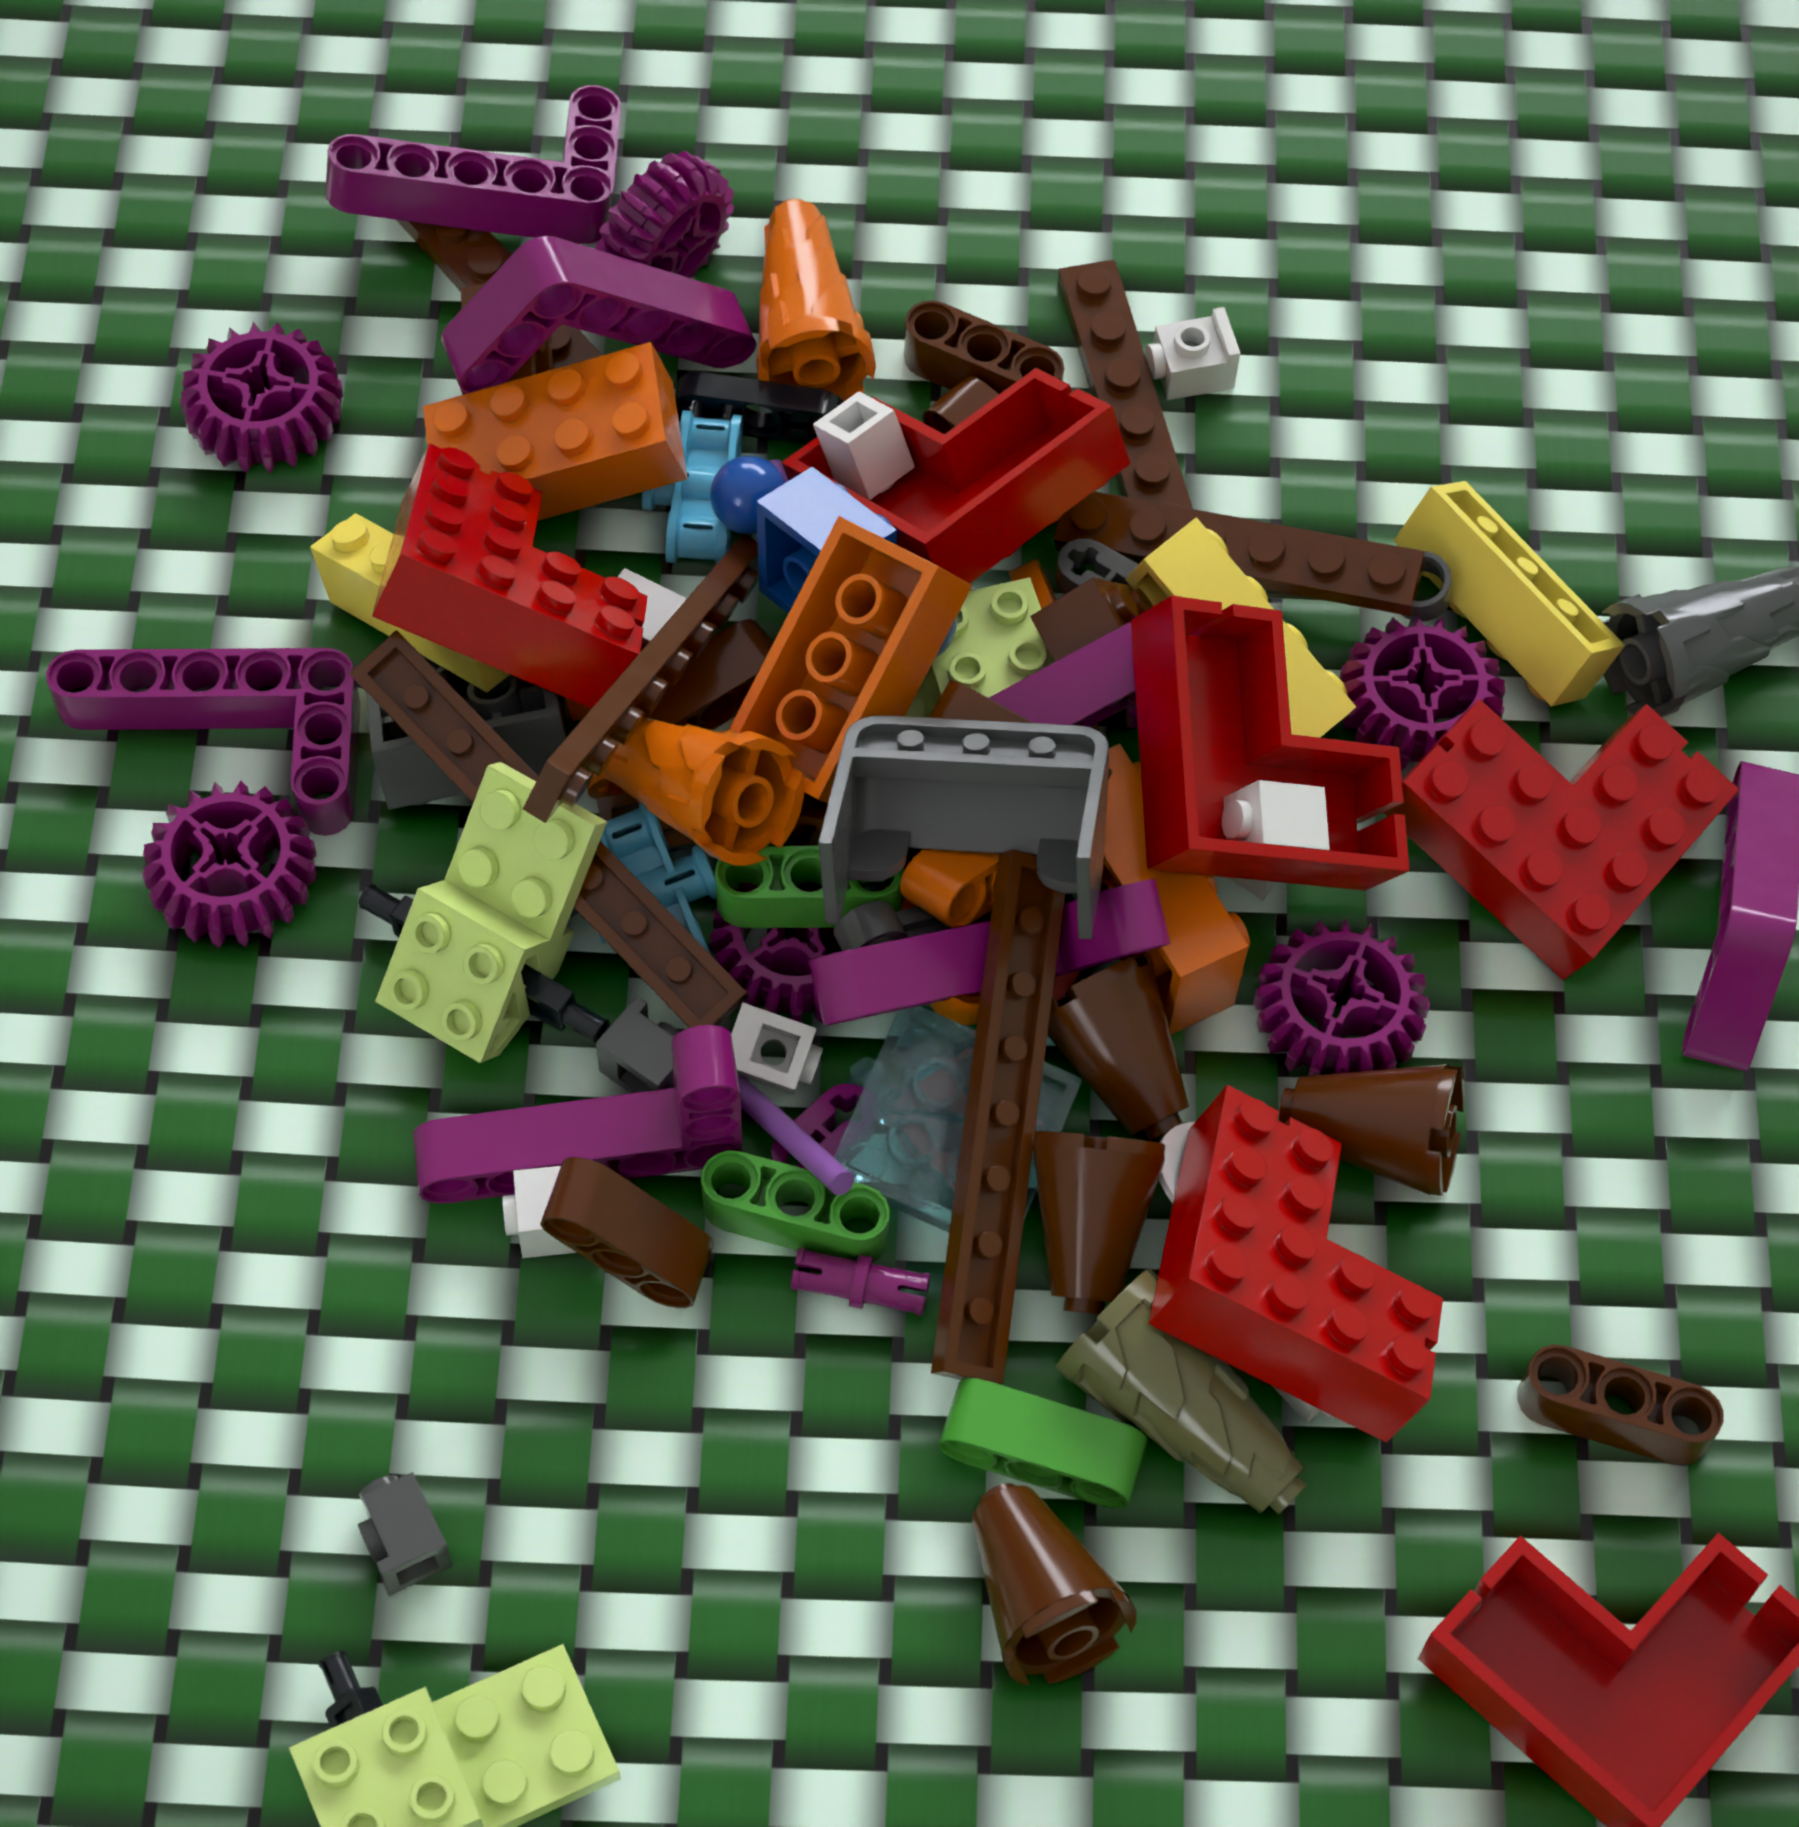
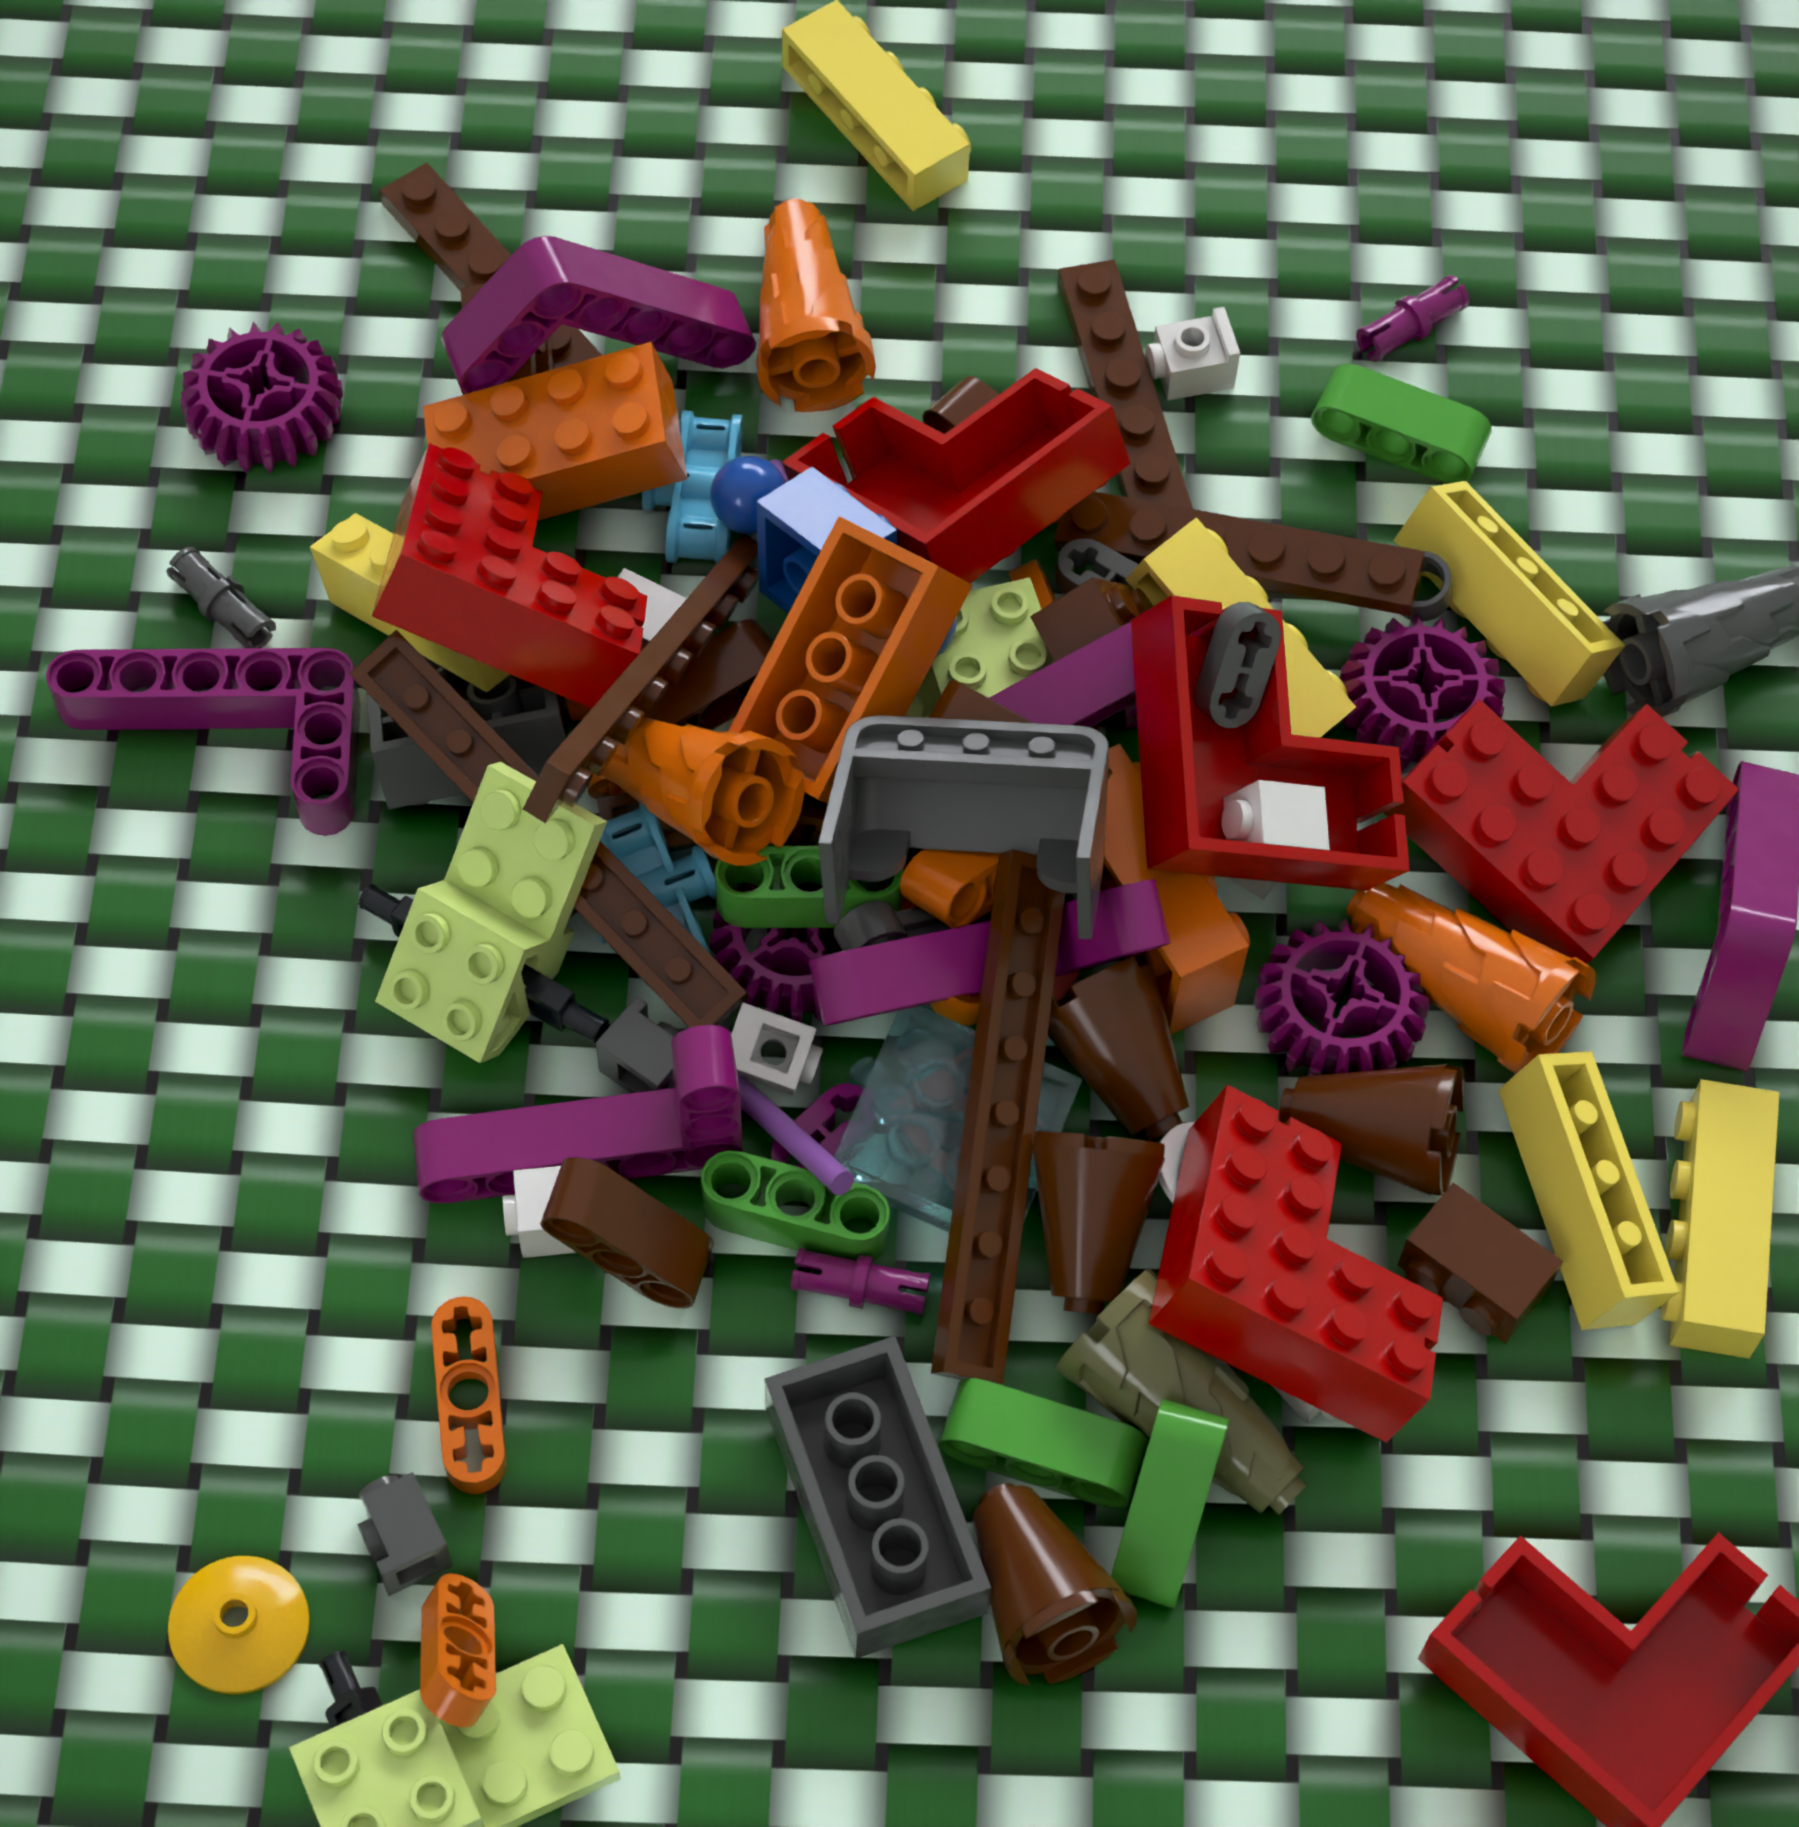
magenta gear [142,780,317,949] -> none
magenta beam [325,85,621,244] -> none
magenta gear [595,151,734,278] -> none
black beam [675,372,843,444] -> none
white brick [813,391,915,500] -> none
reddish brown beam [904,300,1064,394] -> none
reddish brown beam [1517,1344,1724,1466] -> none
none -> dark grey pin [166,547,276,648]
none -> yellow dish [168,1556,310,1695]
none -> orange beam [420,1574,496,1728]
none -> orange beam [431,1296,507,1494]
none -> dark grey brick [765,1336,991,1659]
none -> light yellow brick [782,0,971,211]
none -> bright green beam [1111,1398,1230,1609]
none -> dark grey beam [1194,602,1281,728]
none -> bright green beam [1311,364,1492,484]
none -> orange cone [1346,882,1596,1074]
none -> magenta pin [1356,275,1469,362]
none -> reddish brown brick [1397,1183,1563,1344]
none -> light yellow brick [1498,1051,1679,1330]
none -> light yellow brick [1661,1079,1779,1359]

